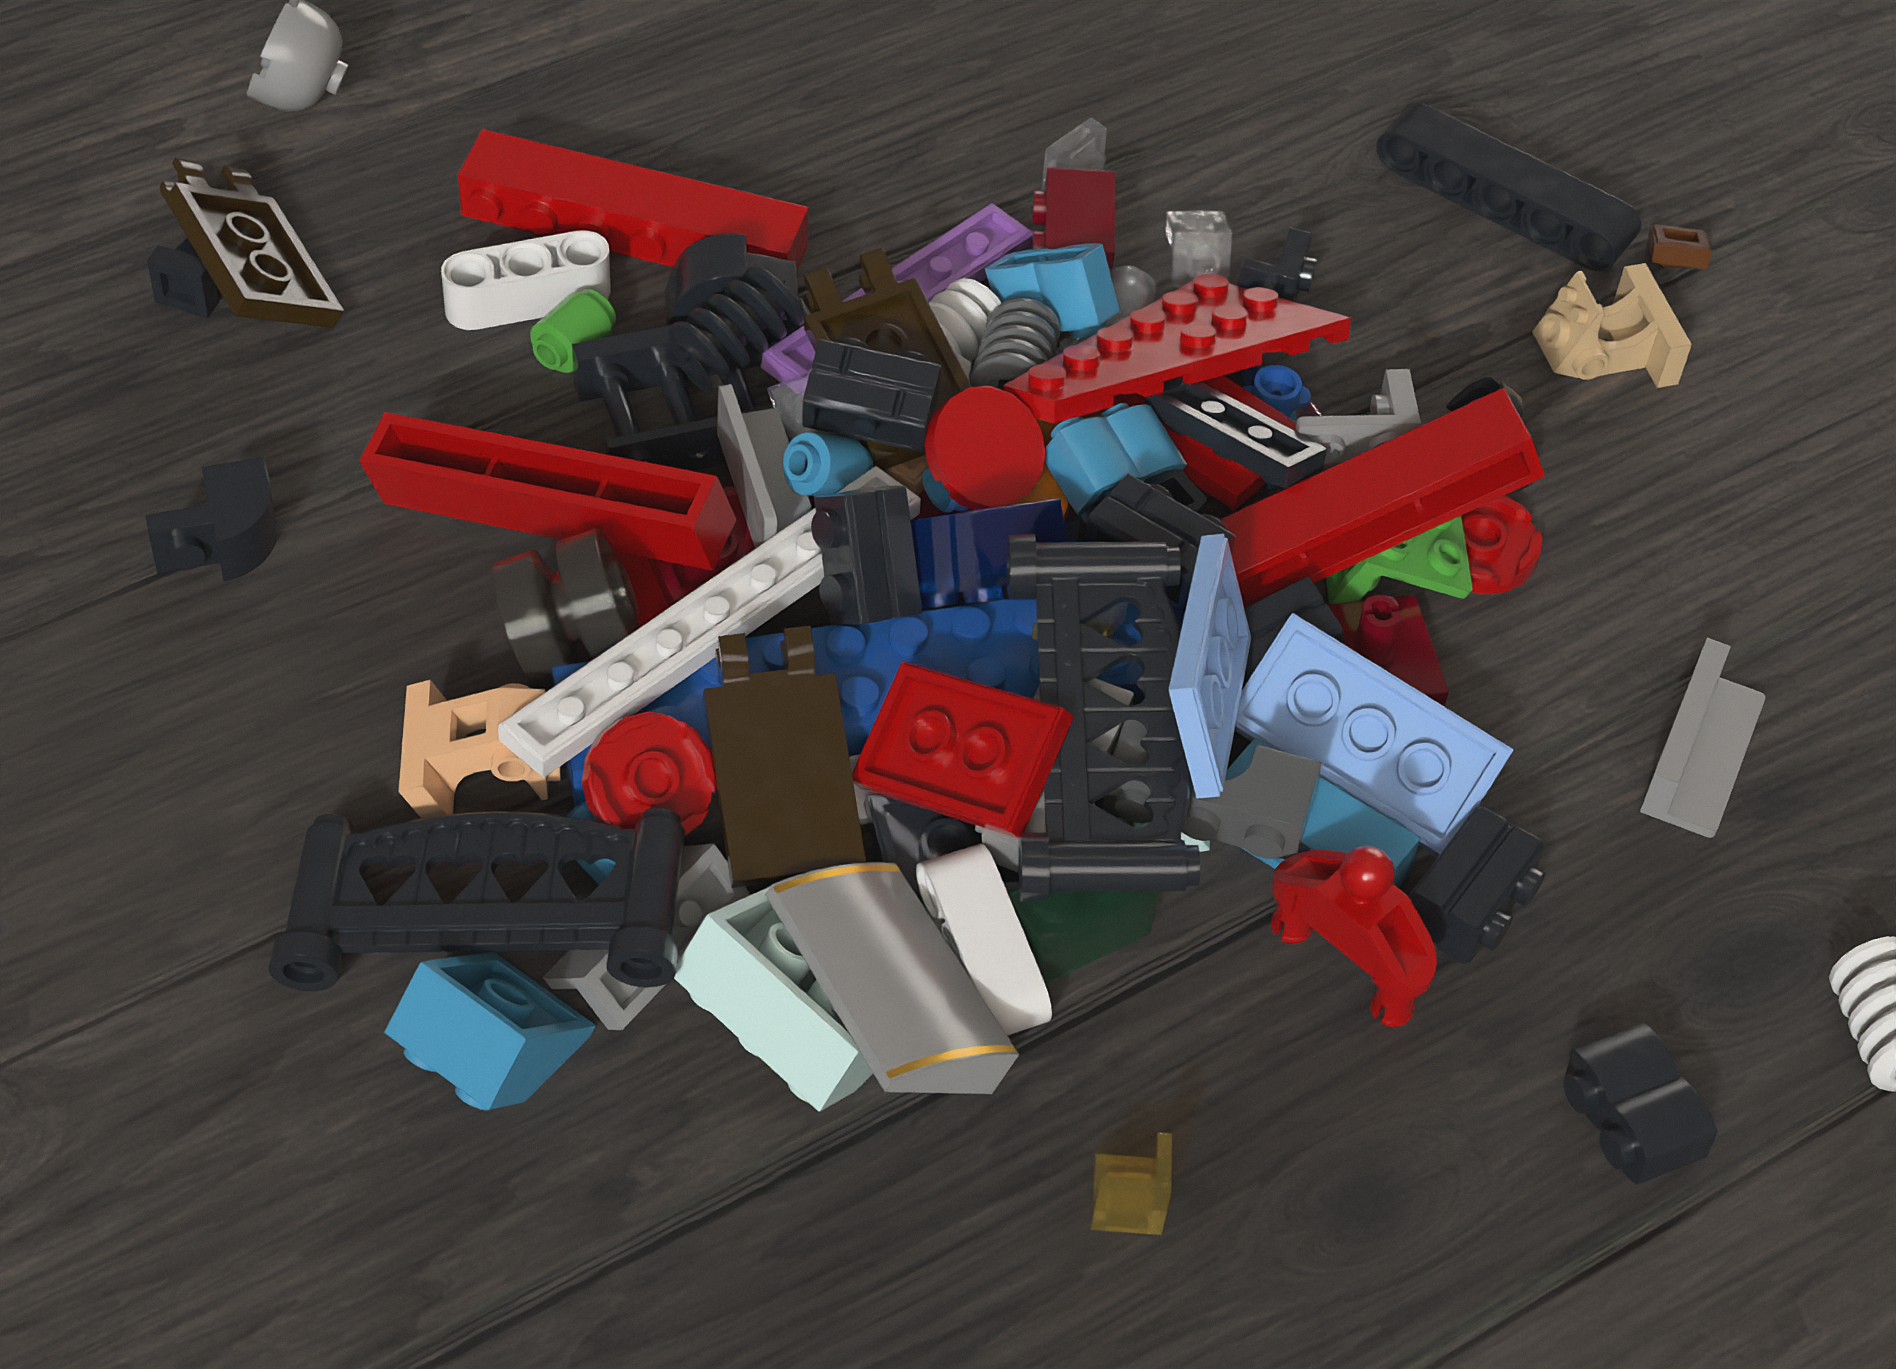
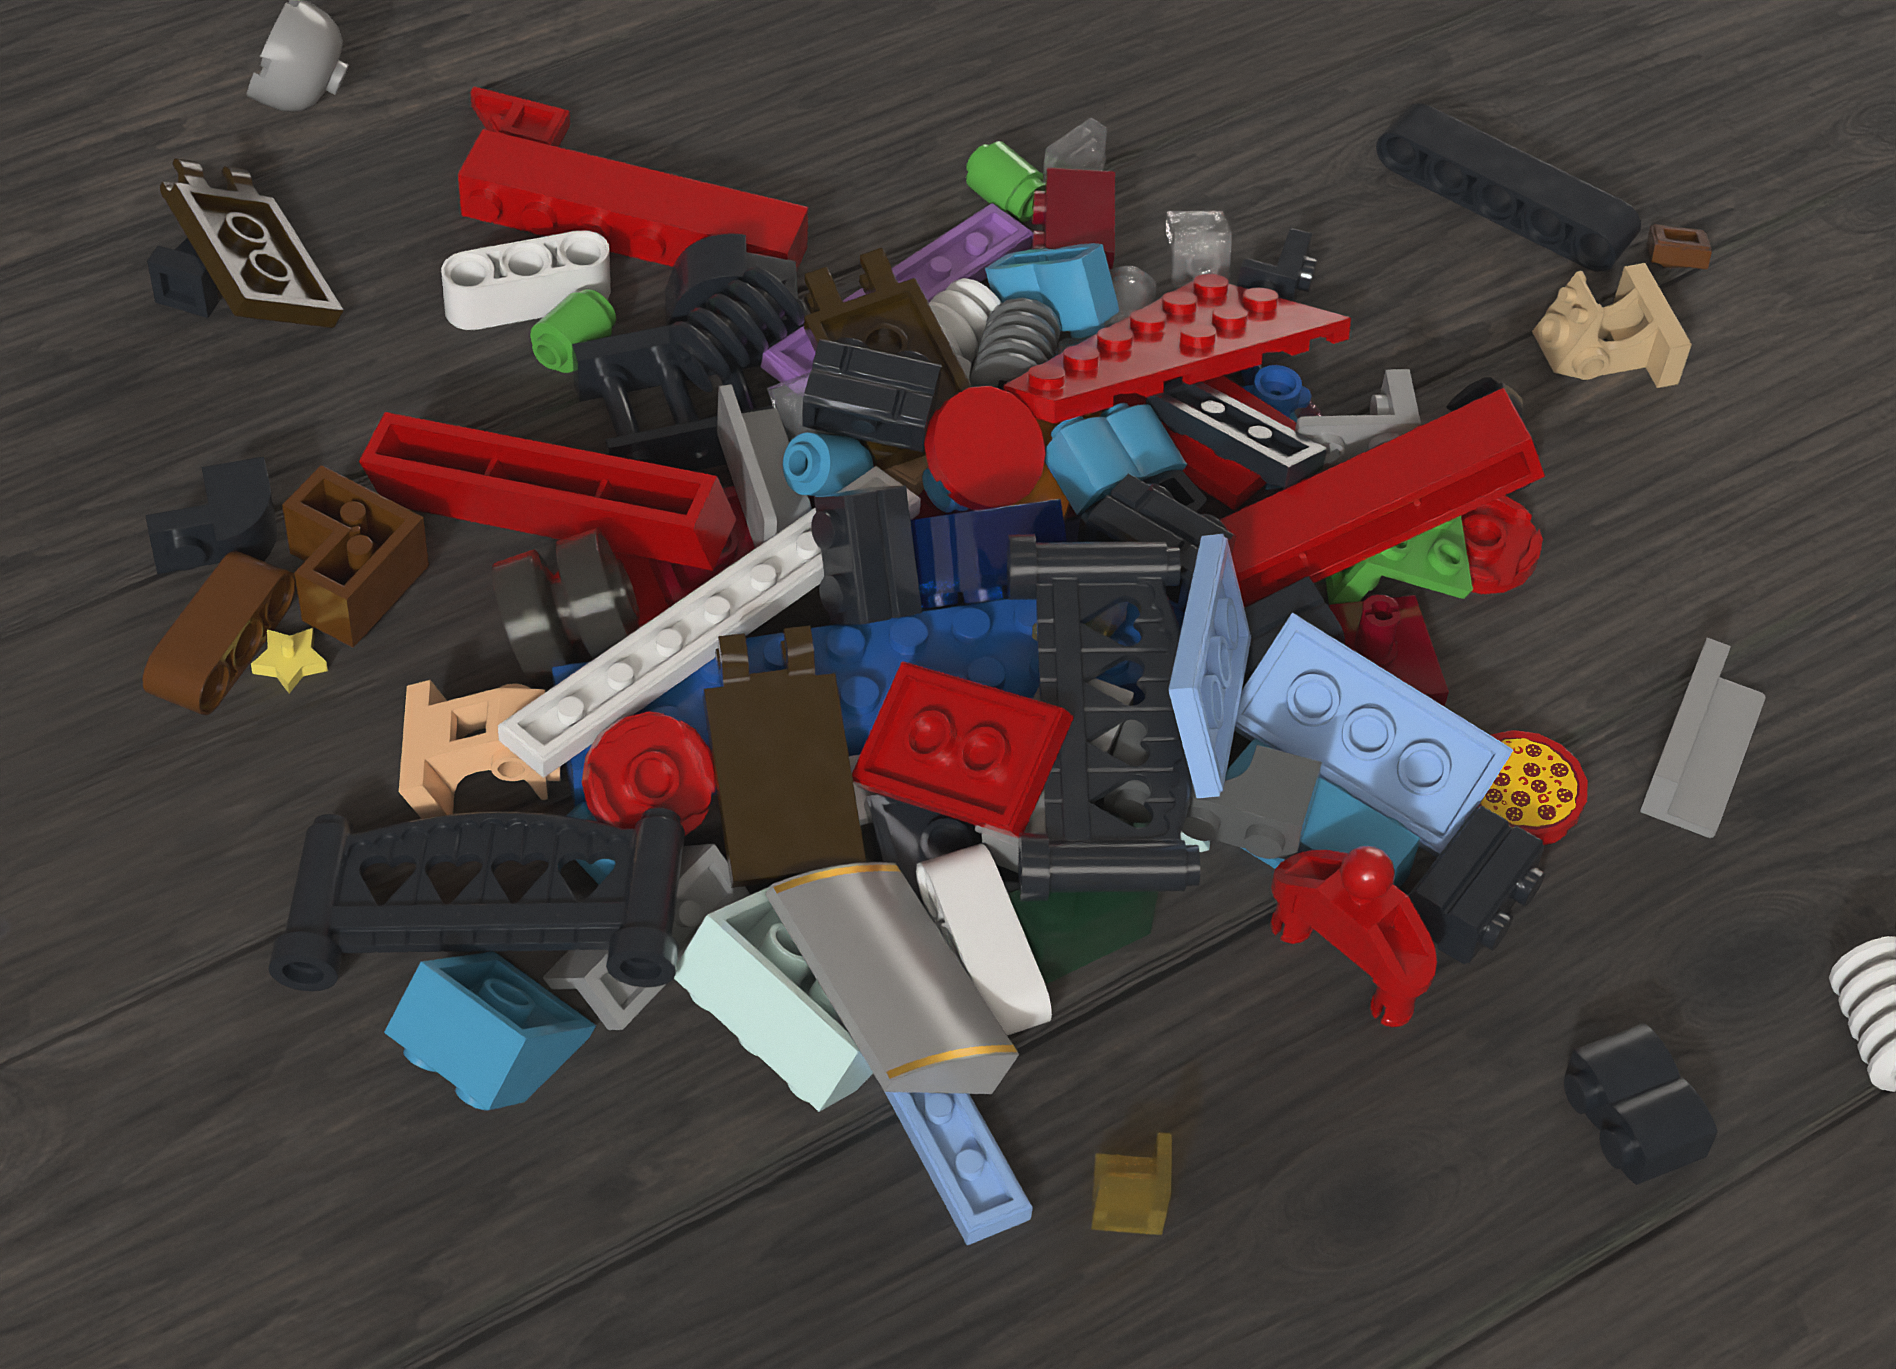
none -> reddish brown beam [143,550,296,716]
none -> light yellow piece [251,628,328,694]
none -> reddish brown brick [282,465,429,648]
none -> red tile [470,86,570,147]
none -> light blue tile [885,1092,1032,1246]
none -> bright green brick [966,141,1045,222]
none -> tile [1478,730,1588,845]

